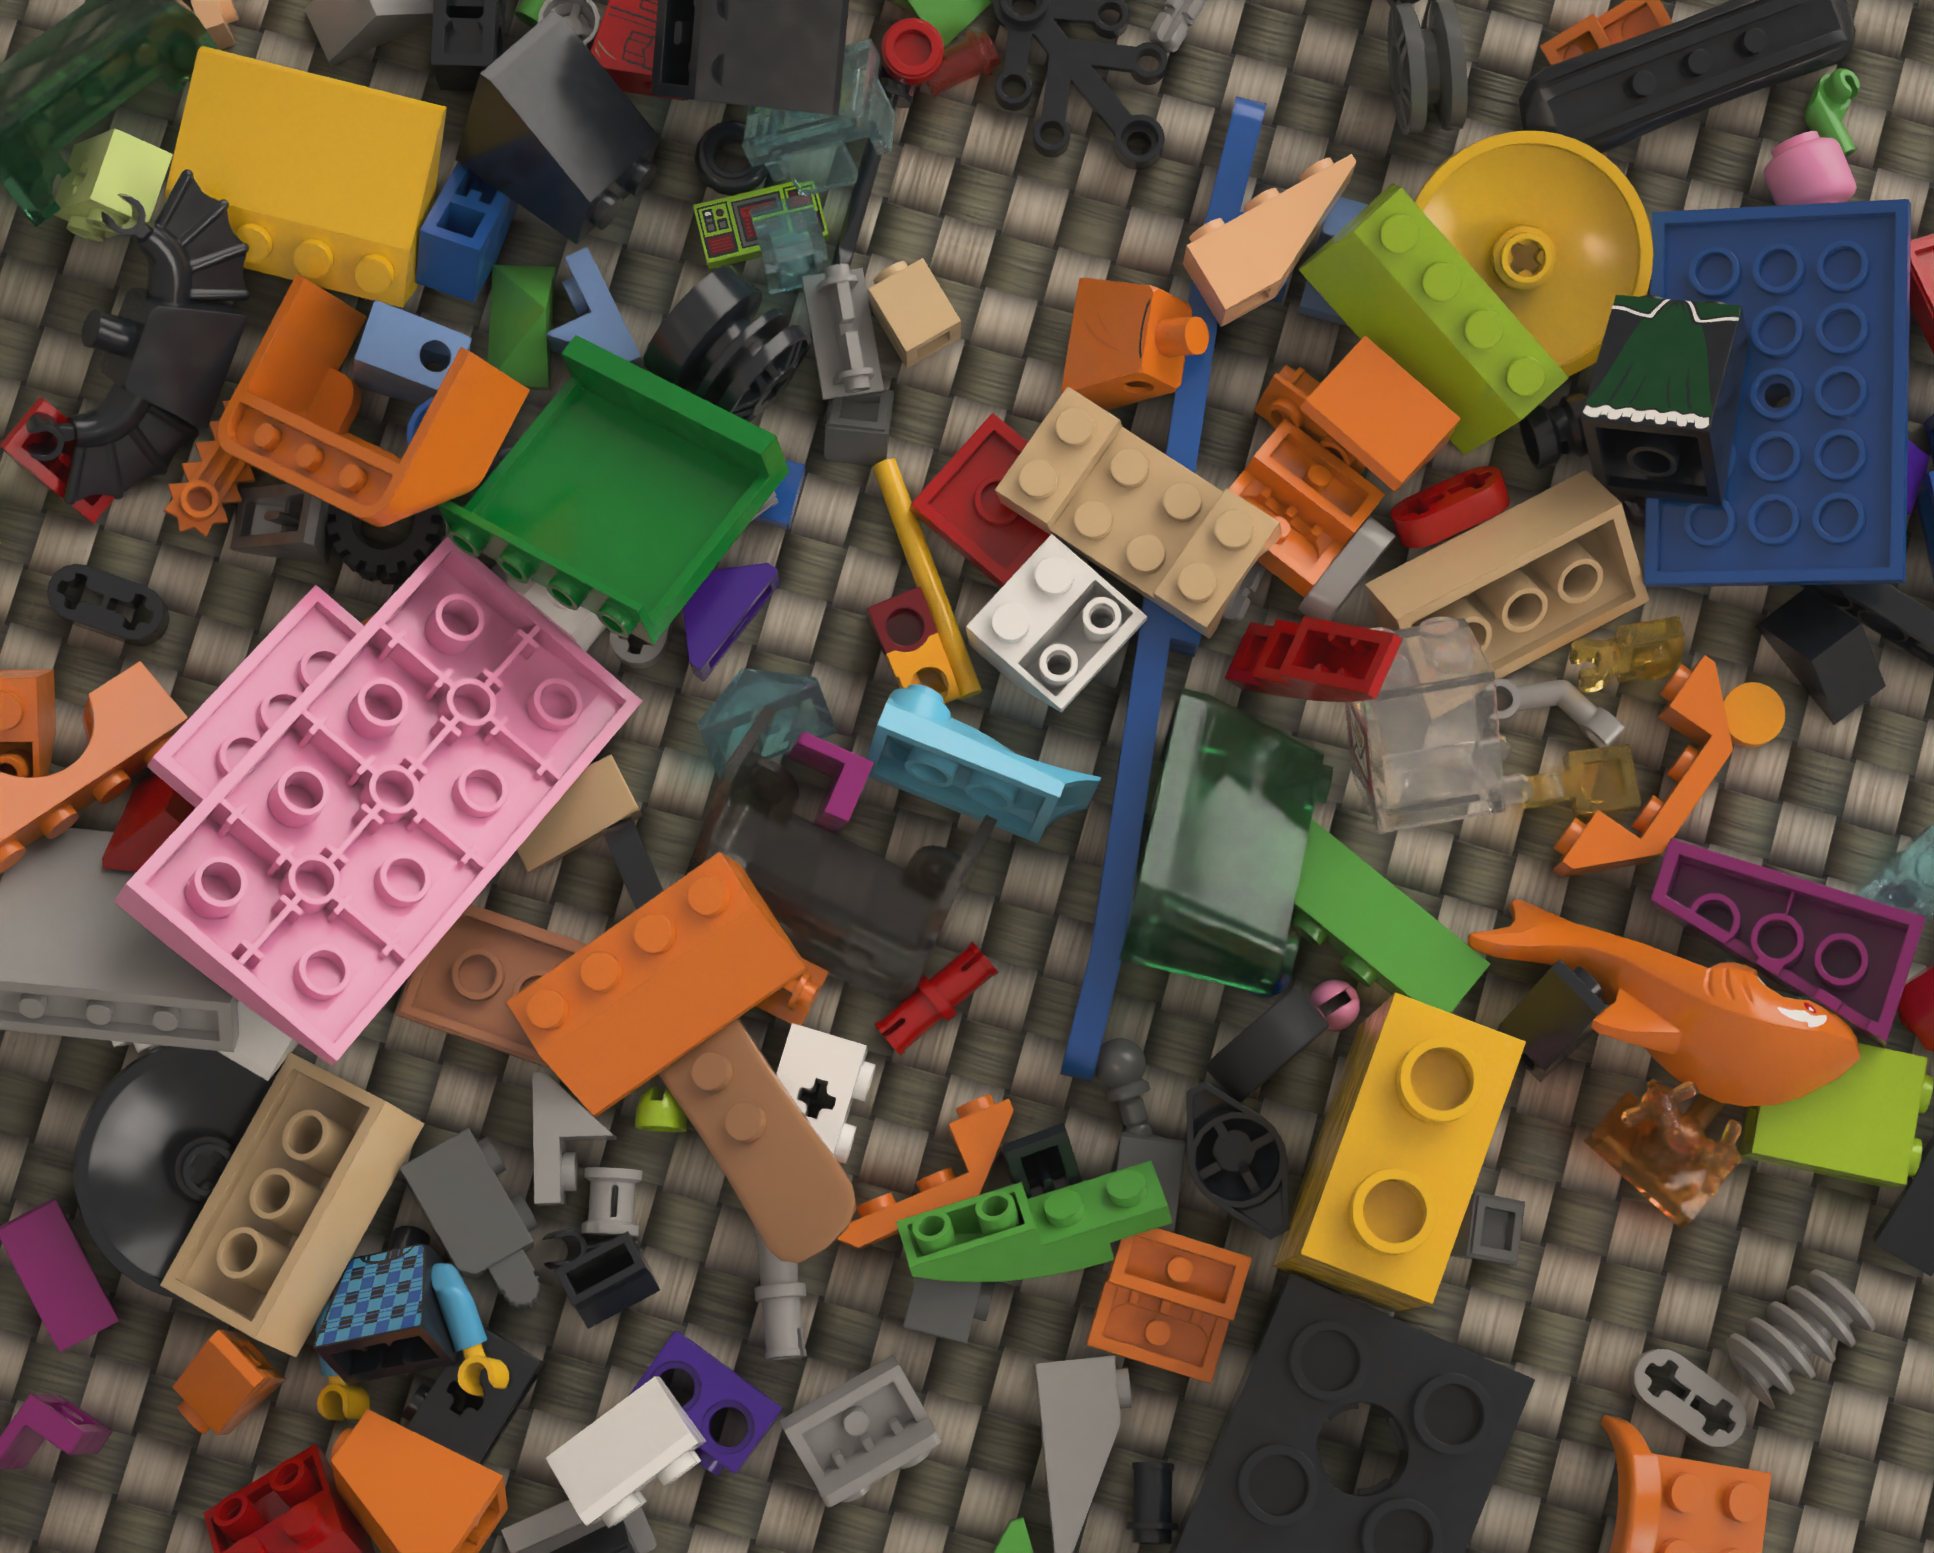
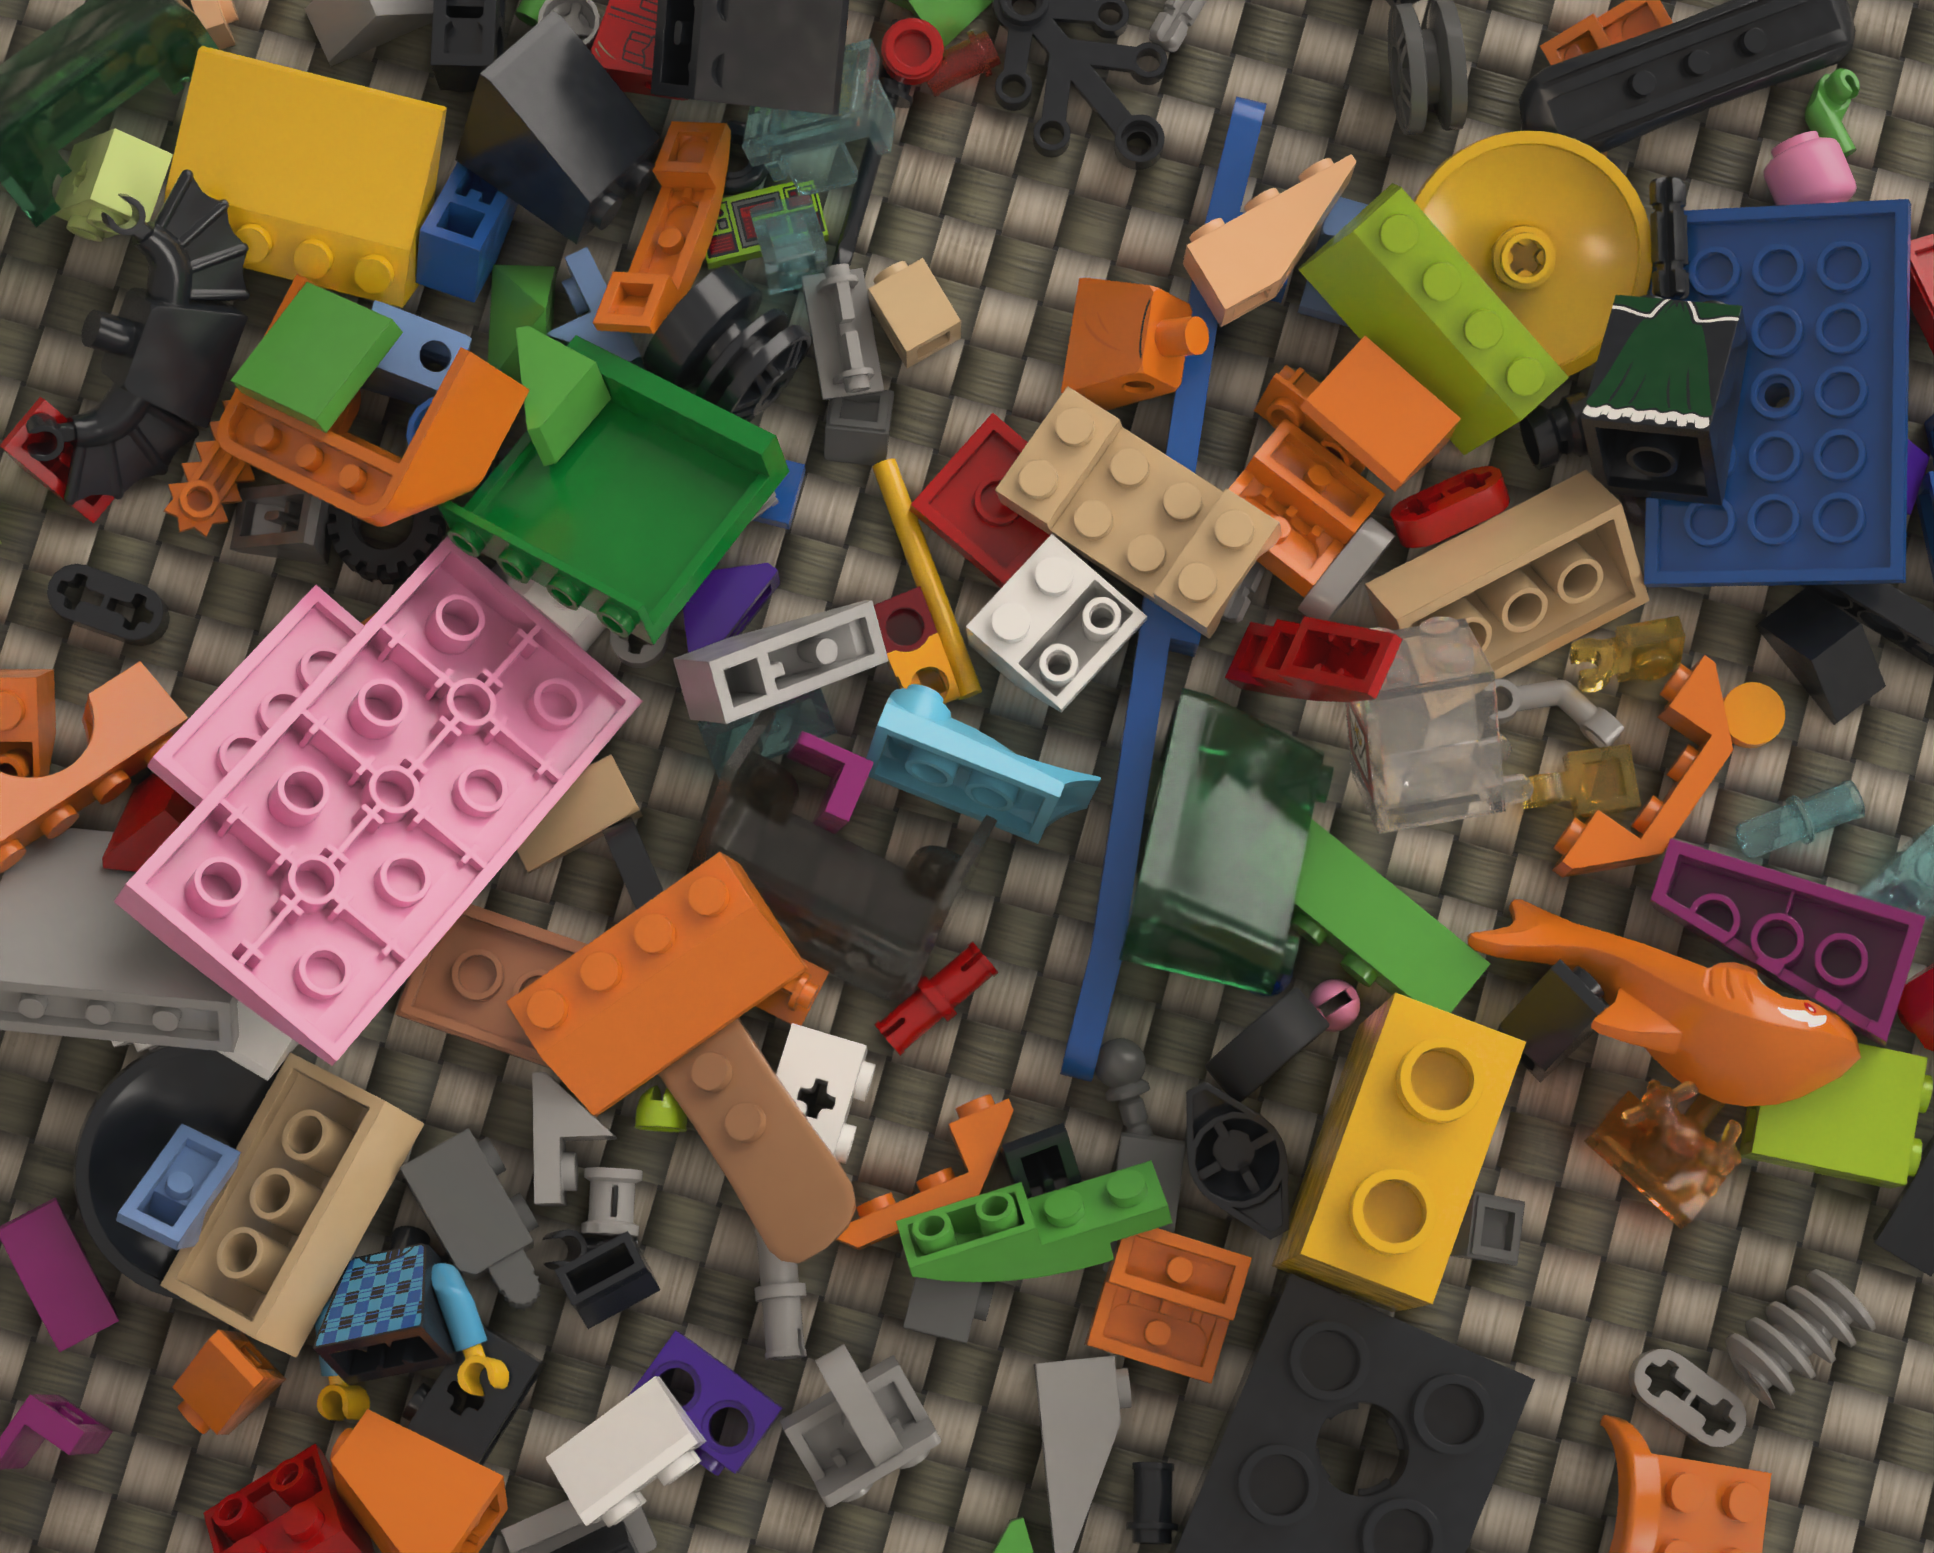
none -> medium blue slope [116,1124,241,1250]
none -> bright green tile [230,282,403,433]
none -> bright green slope [515,325,611,466]
none -> orange slope [593,121,731,334]
none -> light grey slope [673,600,889,724]
none -> light grey beam [815,1344,904,1467]
none -> black axle [1649,176,1689,300]
none -> clear light blue axle [1735,780,1865,859]

